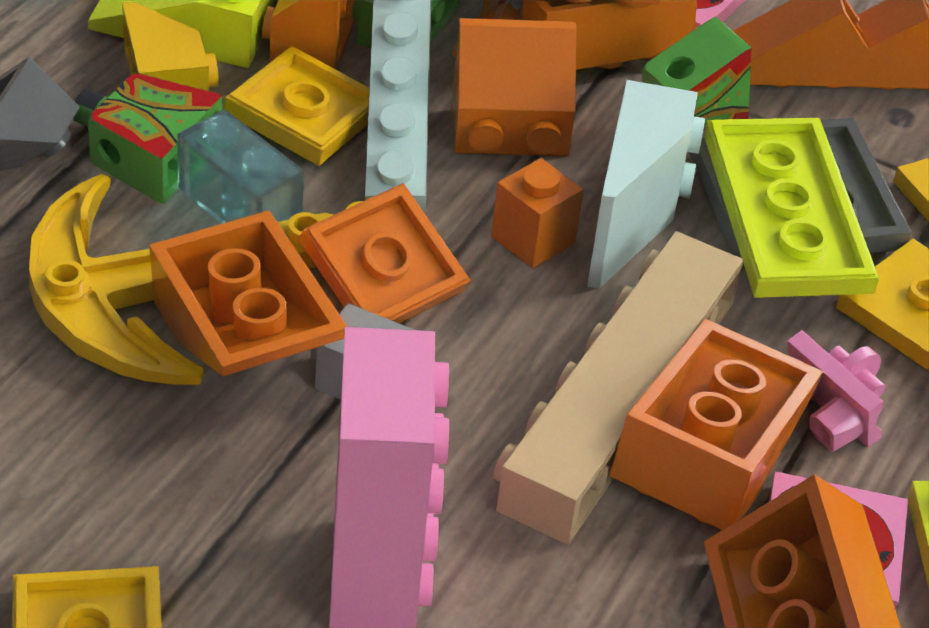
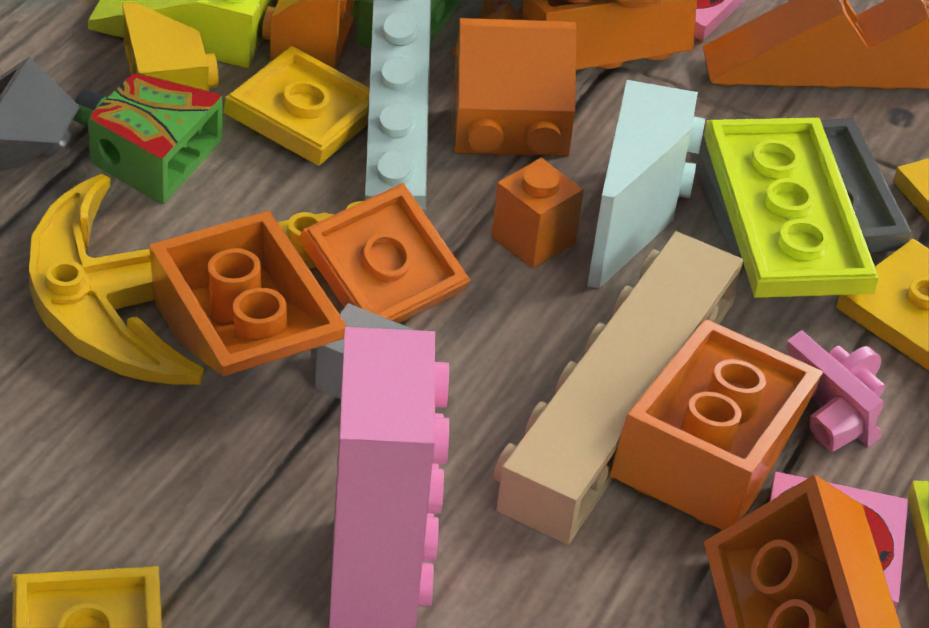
clear light blue brick [177,109,304,224] -> none
bright green torso [642,16,752,129] -> none

